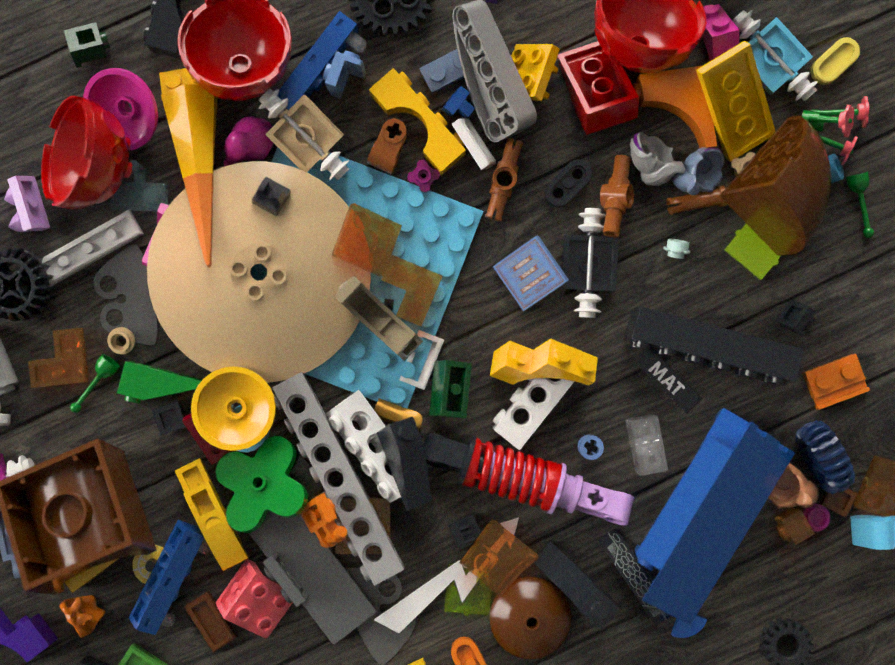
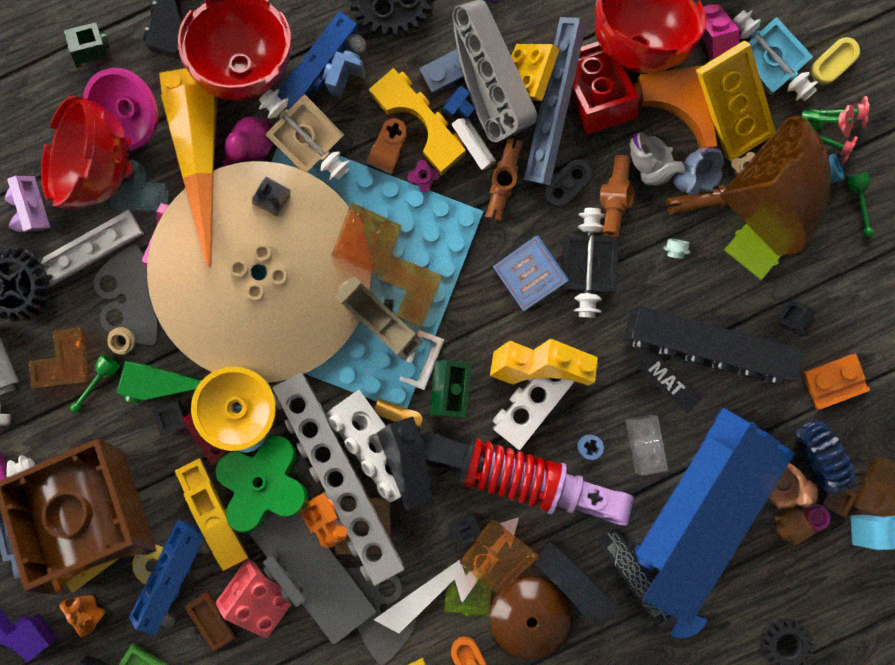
none -> sand blue plate [524,17,587,185]

